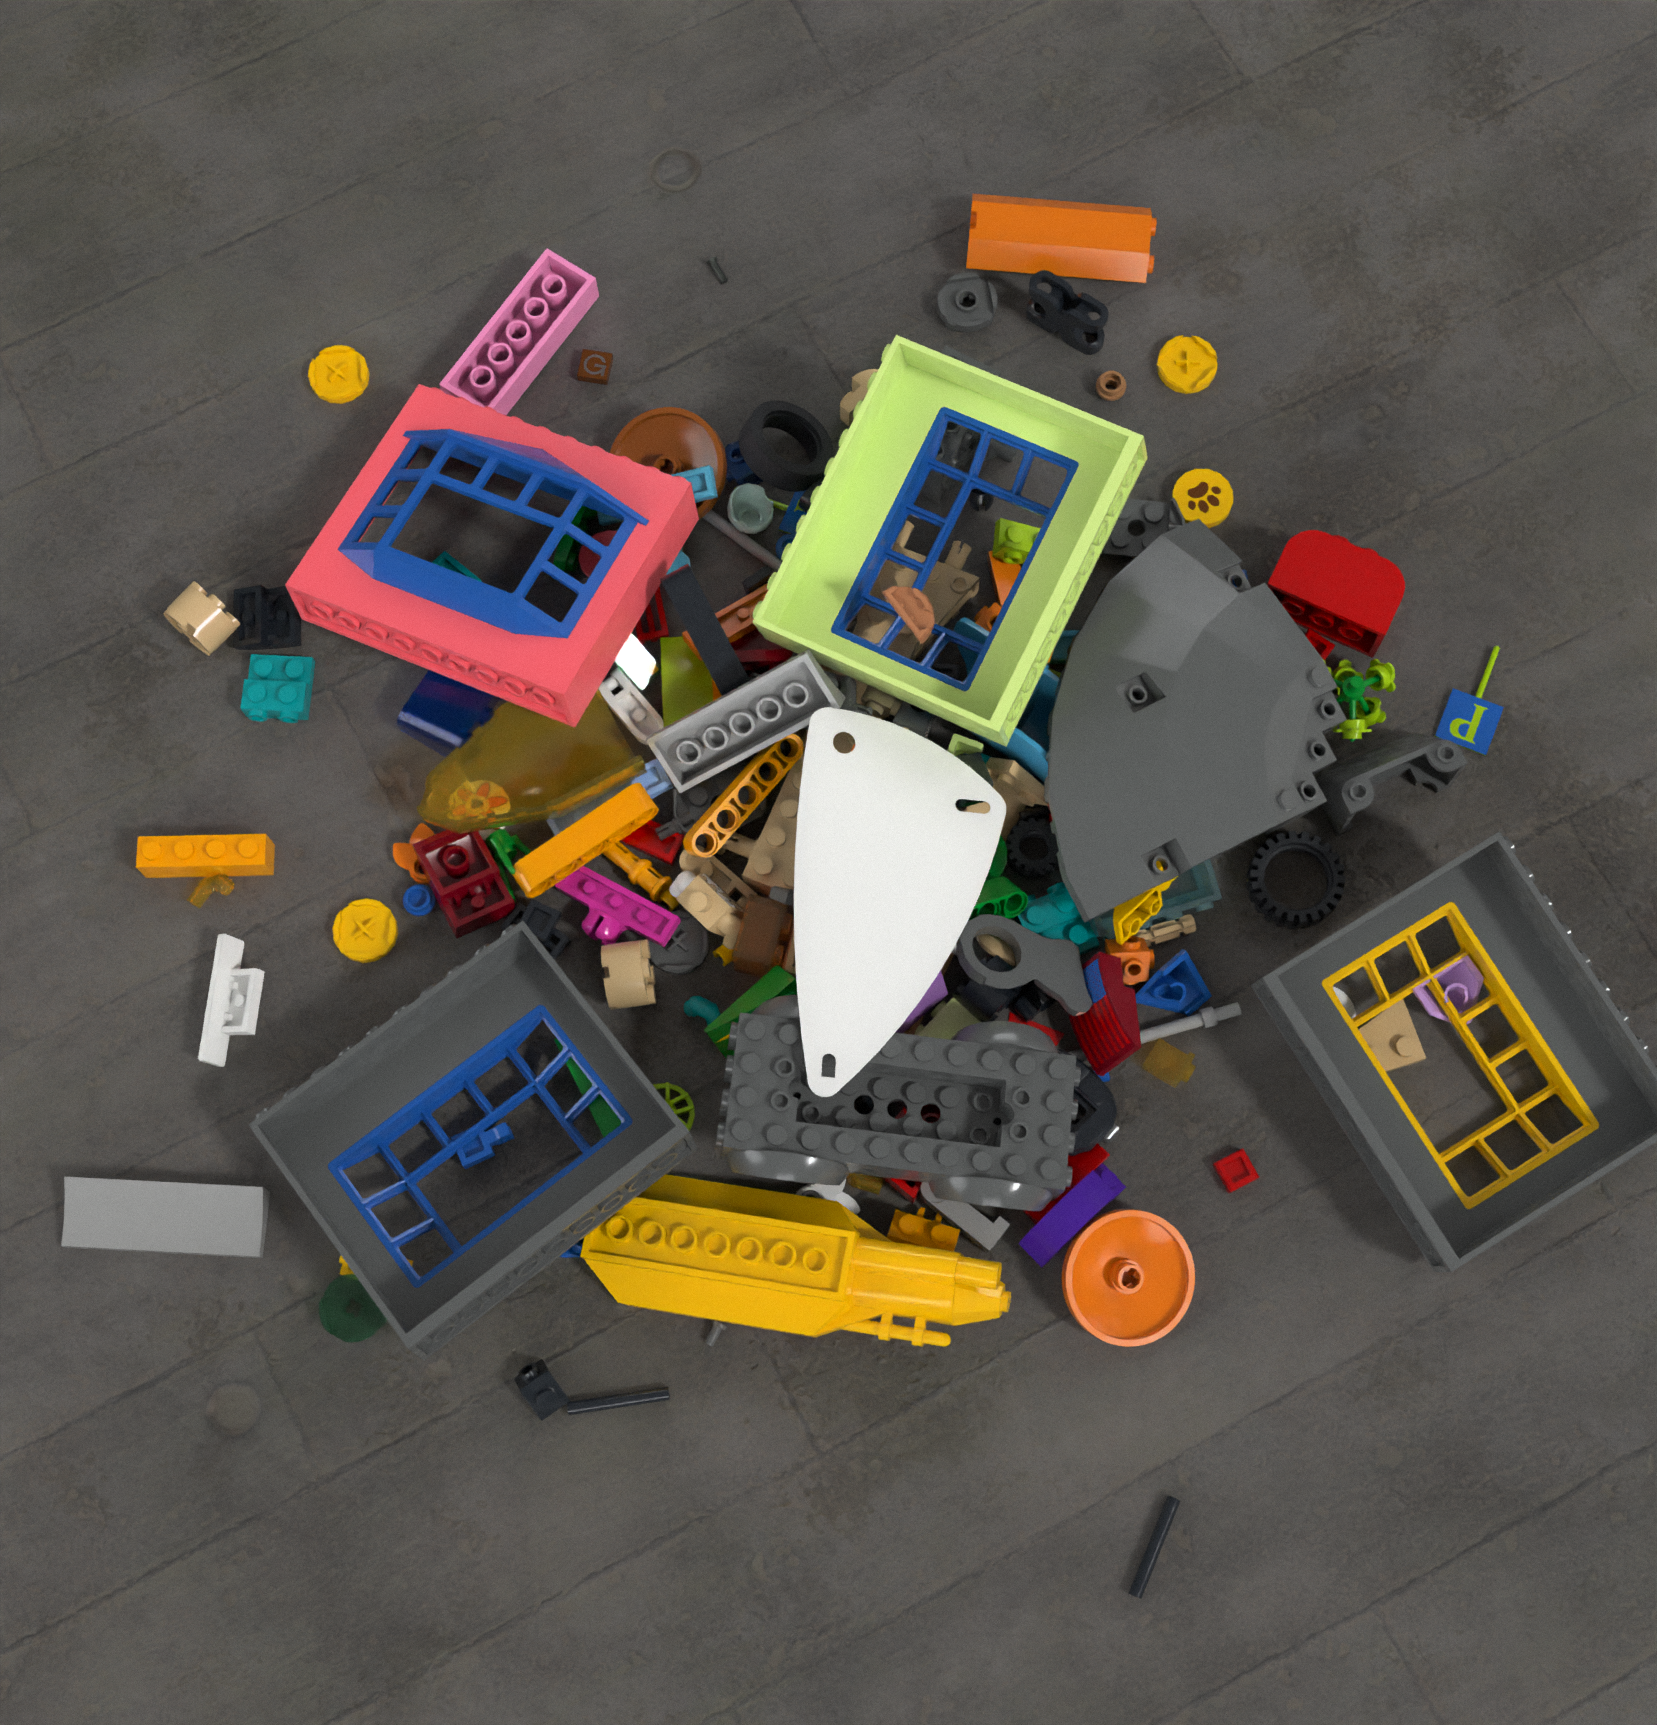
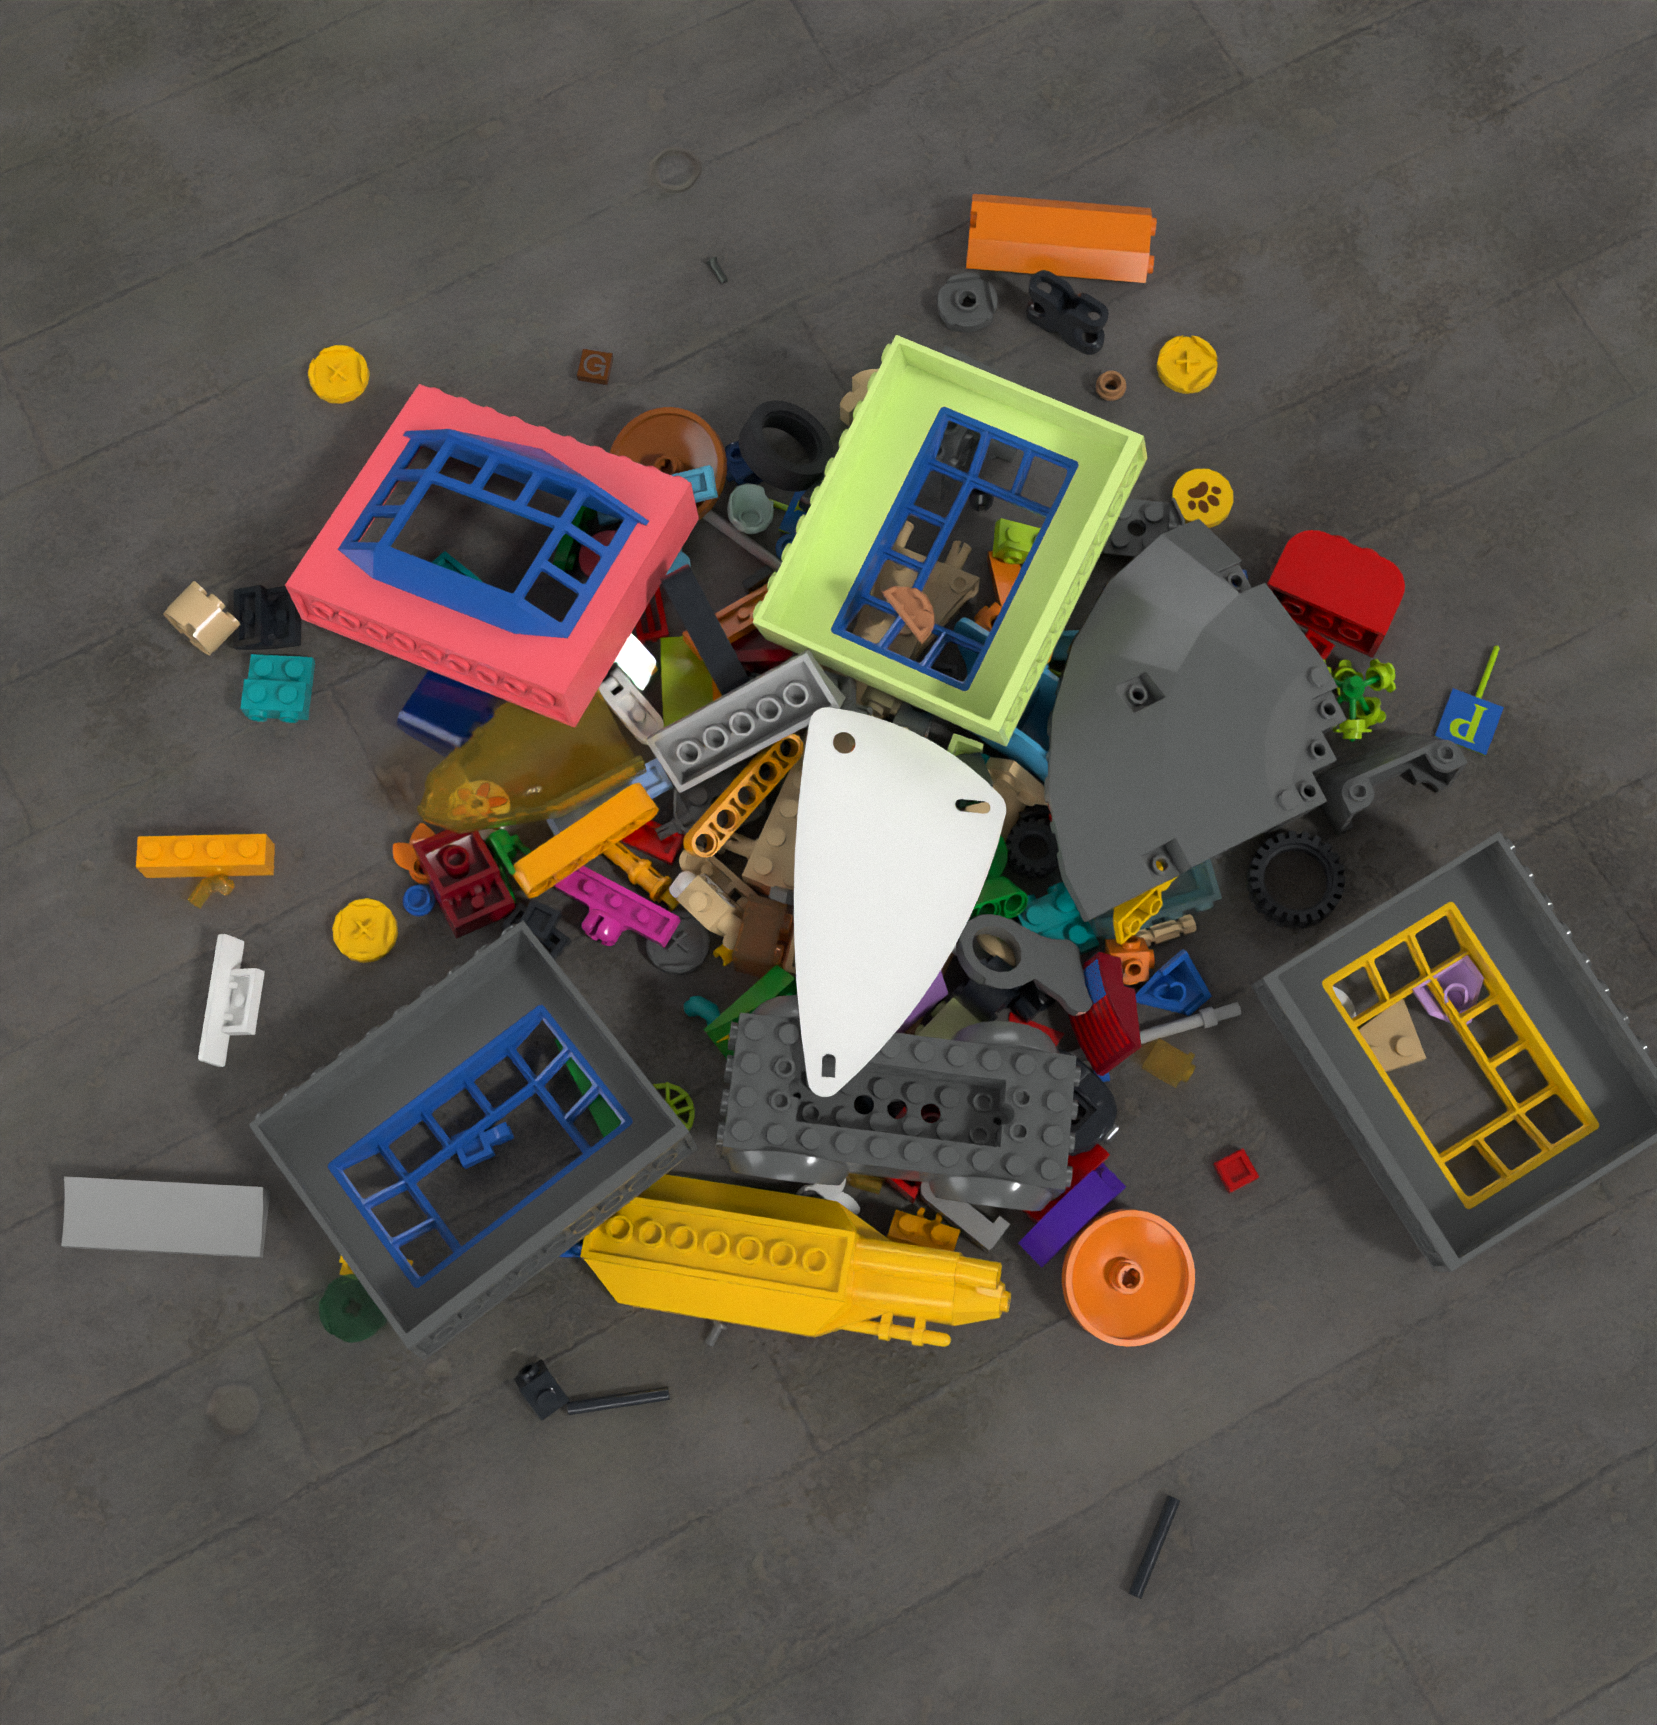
bright pink brick [439,248,599,415] -> none
tan brick [601,939,656,1009] -> none

